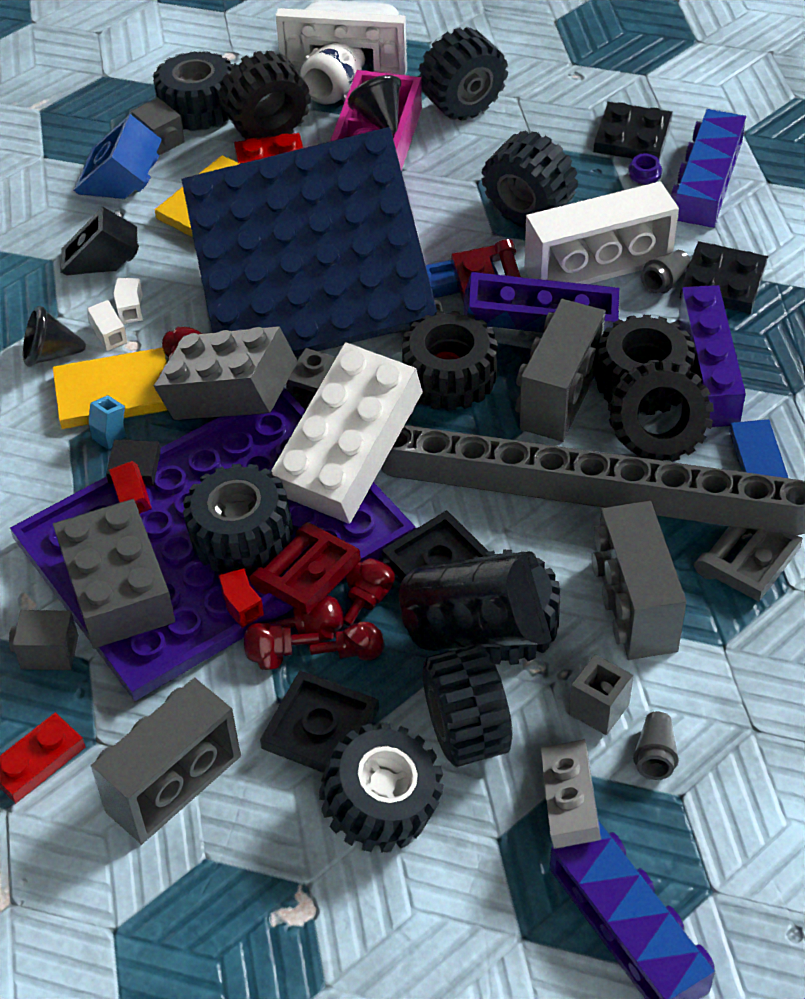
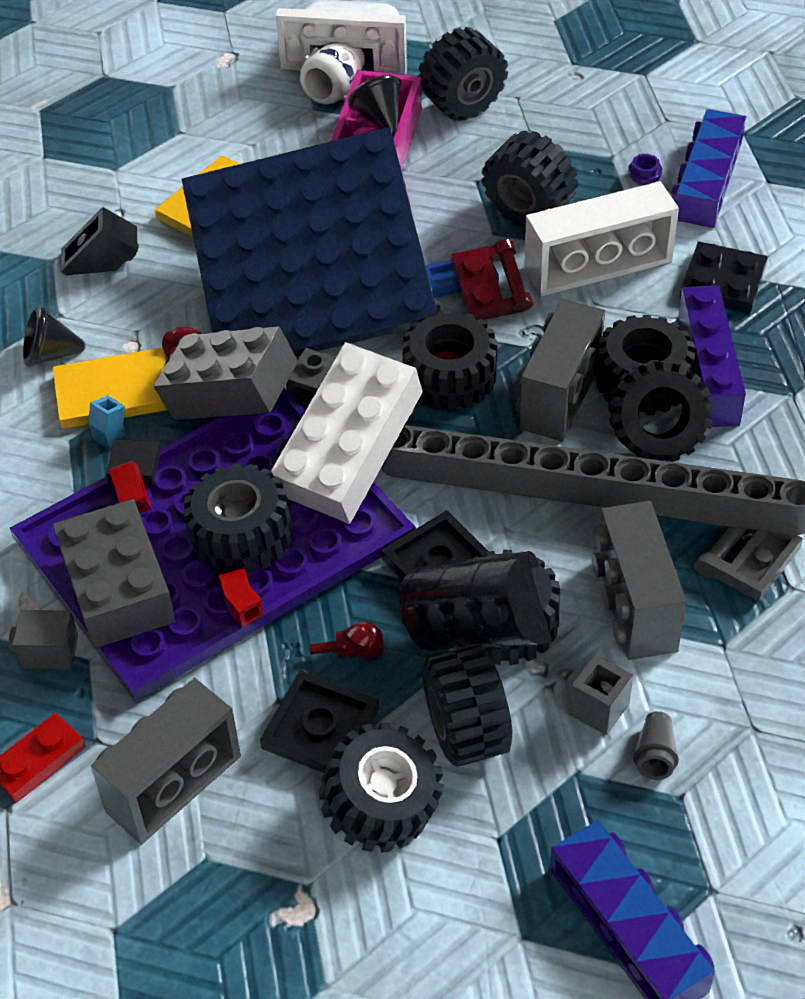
blue slope [73,114,162,199] -> none
white piece [87,300,128,351] -> none
white piece [114,278,143,324] -> none
dark grey brick [131,97,185,155] -> none
black wheel [153,51,233,131] -> none
black tyre [219,50,311,139] -> none
red plate [234,133,303,164] -> none
dark red piece [244,623,319,670] -> none
dark red plate [249,522,361,615] -> none
dark red piece [269,595,343,643] -> none
dark red piece [343,558,395,626] -> none
dark purple brick [463,272,620,332] -> none
light grey plate [541,739,601,849] -> none
black plate [593,101,673,162] -> none
dark grey cone [641,250,690,293] -> none
blue tile [729,419,789,478] -> none

